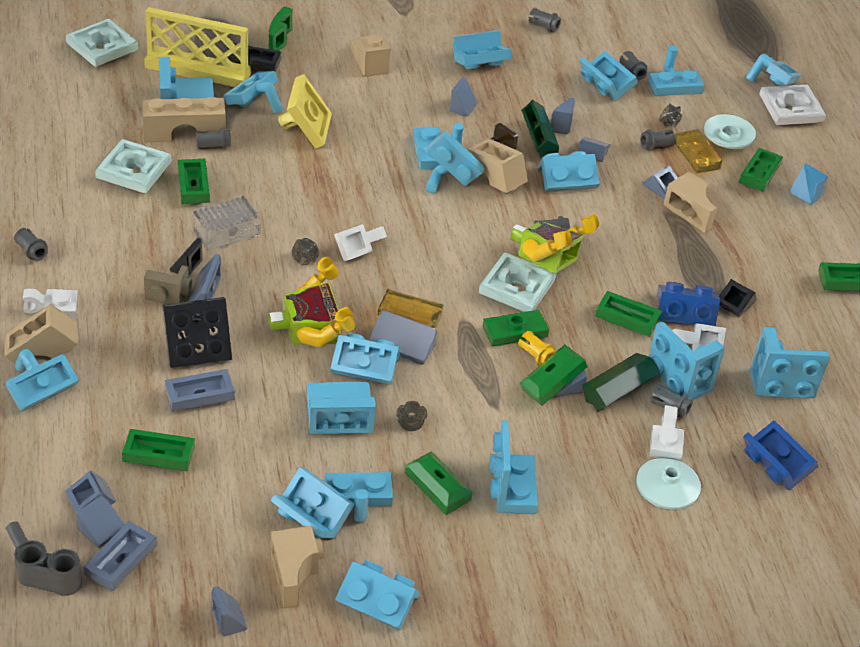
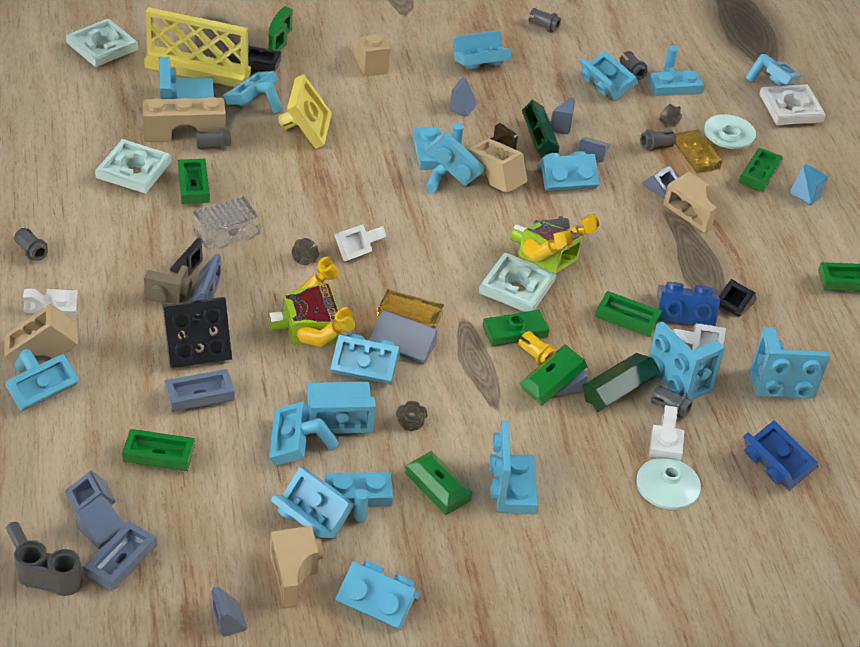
none -> medium azure plate [269,401,339,466]

